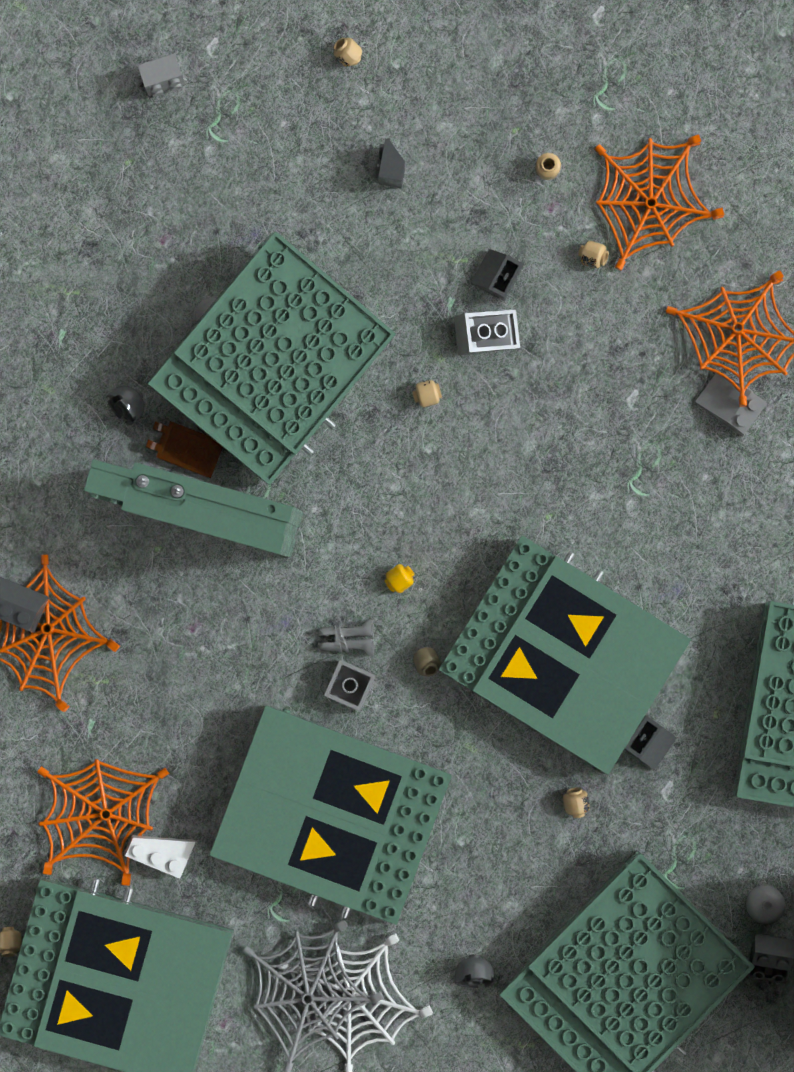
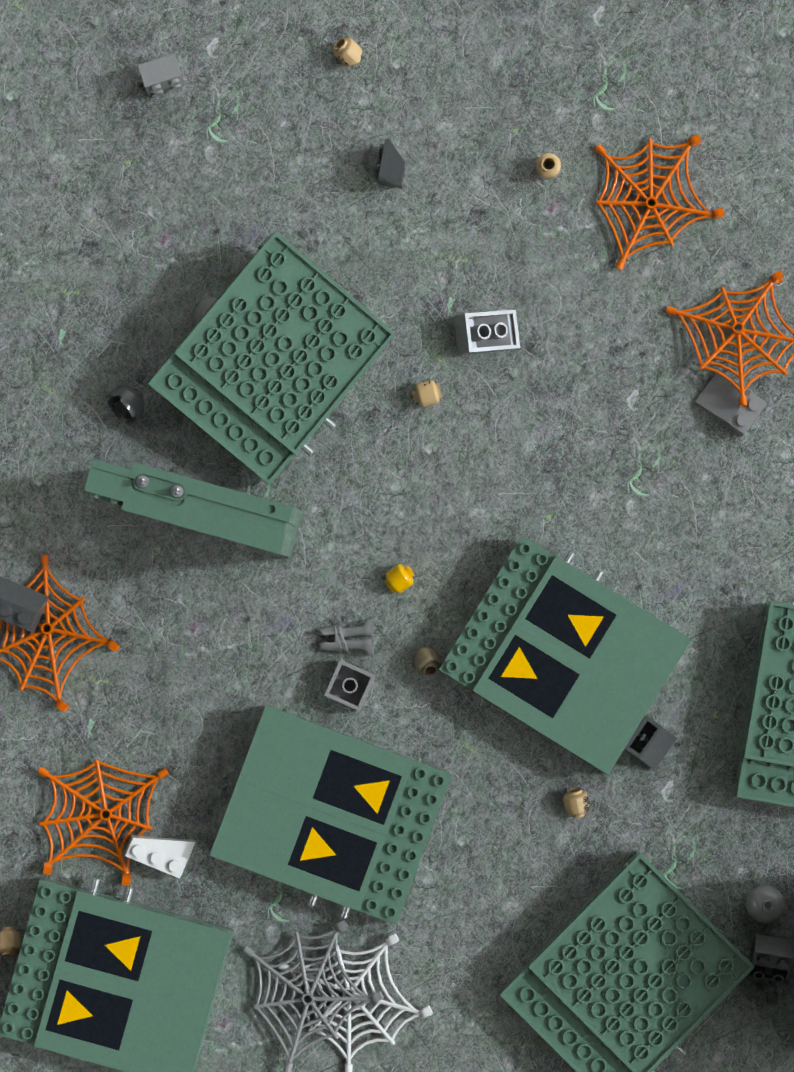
reddish brown tile [145,421,223,479] -> none
dark grey cylinder [455,954,494,988] -> none
dark grey slope [471,249,524,302] -> none
tan head [578,241,609,269] -> none

